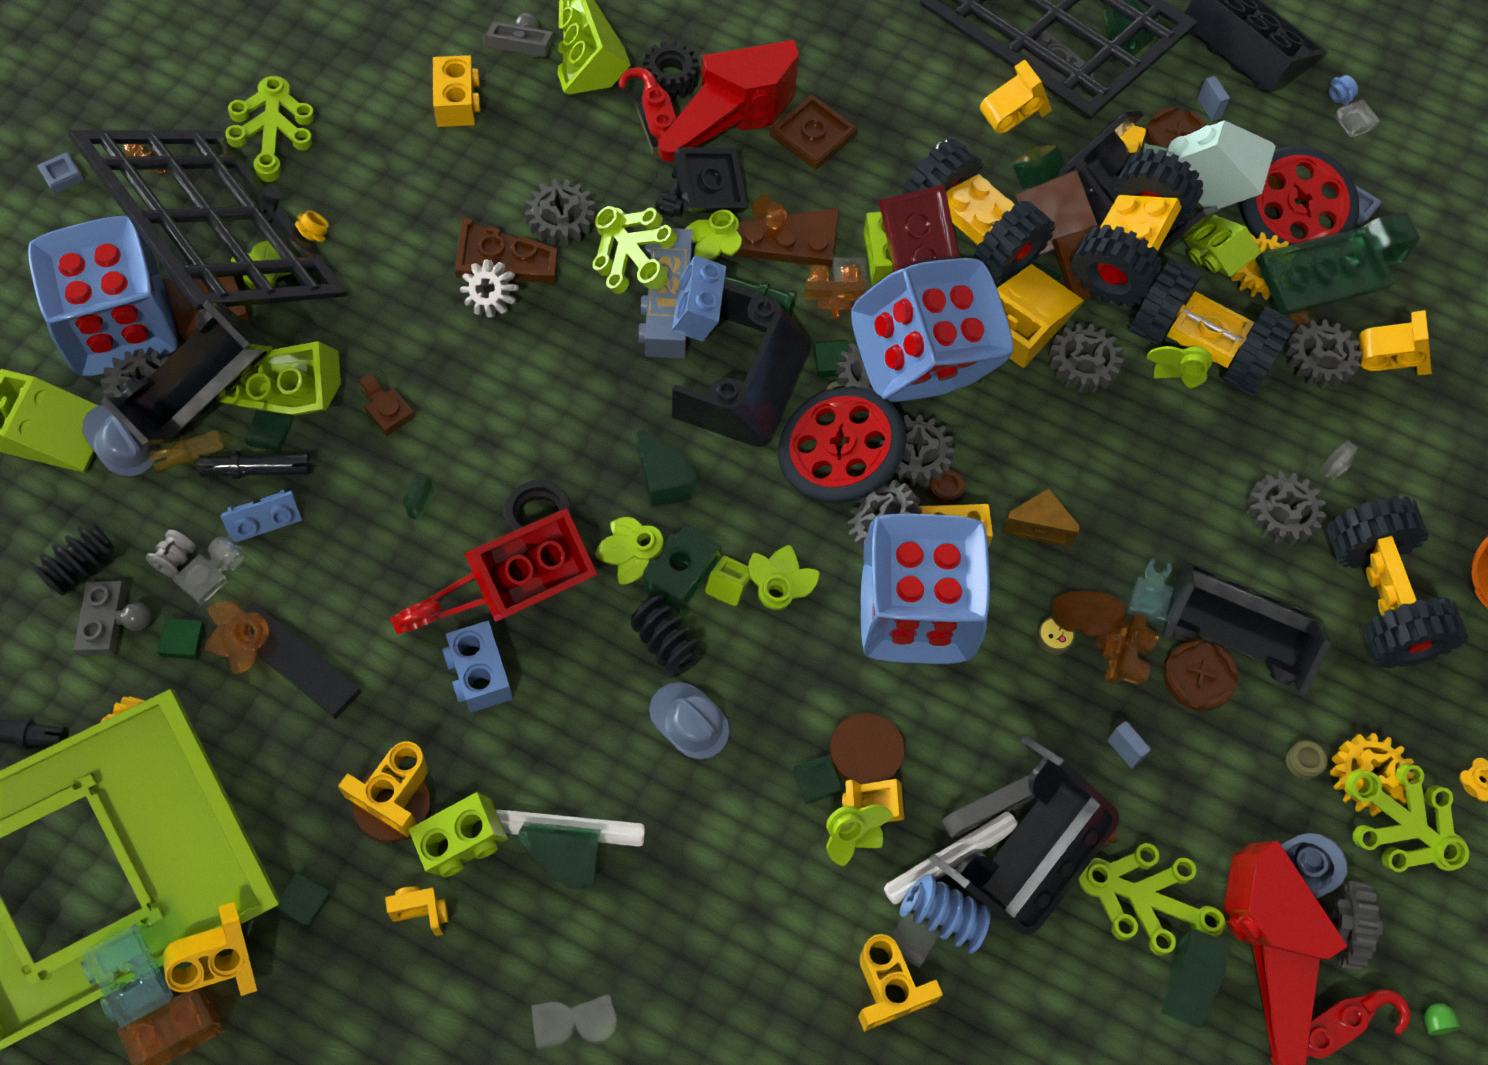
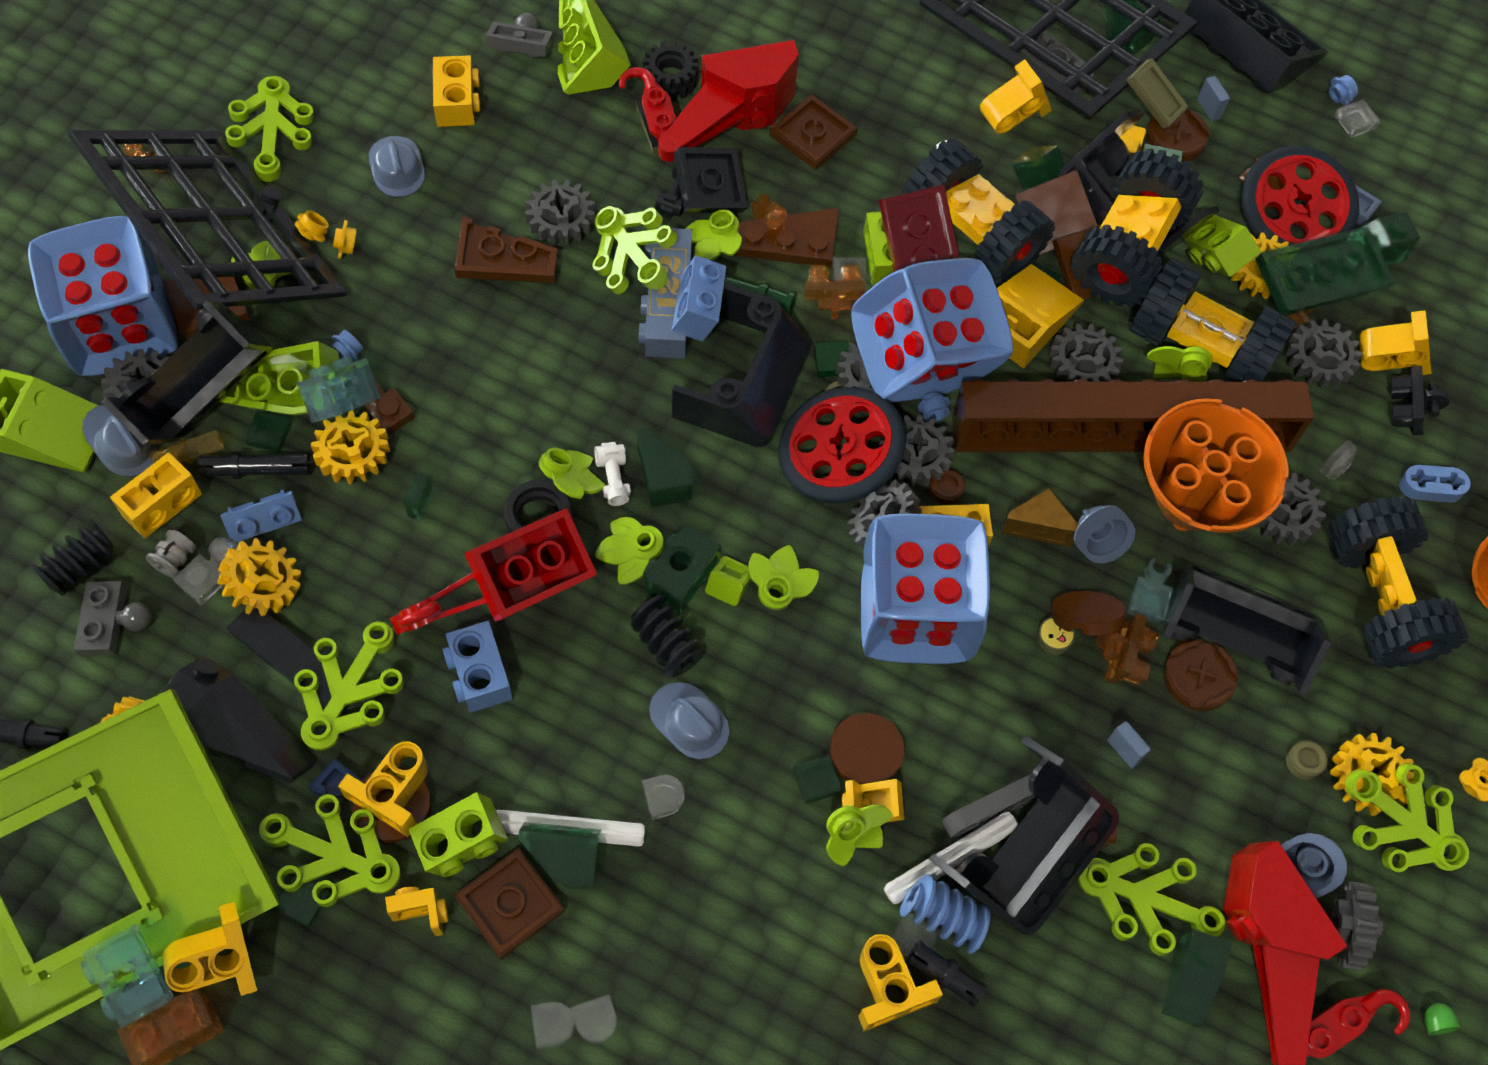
sand blue tile [37,152,84,194] -> none
dark green tile [157,618,205,660] -> none
clear orange plate [205,601,269,674] -> none
white gear [460,260,519,317] -> none
light aqua slope [1167,120,1276,209] -> none
none -> yellow brick [110,452,202,539]
none -> black wedge [161,656,315,783]
none -> yellow gear [217,538,301,616]
none -> lime plant [259,794,401,907]
none -> lime plant [294,621,404,750]
none -> clear light blue brick [297,356,381,423]
none -> dark blue tile [309,758,363,799]
none -> yellow gear [311,410,390,484]
none -> medium blue plate [331,330,363,361]
none -> yellow plate [333,220,356,259]
none -> sand blue piece [369,136,425,197]
none -> reddish brown tile [454,848,565,960]
none -> lime plate [538,448,605,499]
none -> white bar [594,442,631,506]
none -> clear tile [642,775,684,820]
none -> black pin [906,940,987,1007]
none -> medium blue plate [918,392,950,422]
none -> reddish brown brick [952,379,1314,452]
none -> sand blue piece [1073,505,1135,564]
none -> olive tile [1126,58,1189,129]
none -> orange cone [1144,398,1289,533]
none -> black hips [1391,366,1450,436]
none -> medium blue beam [1399,465,1471,503]

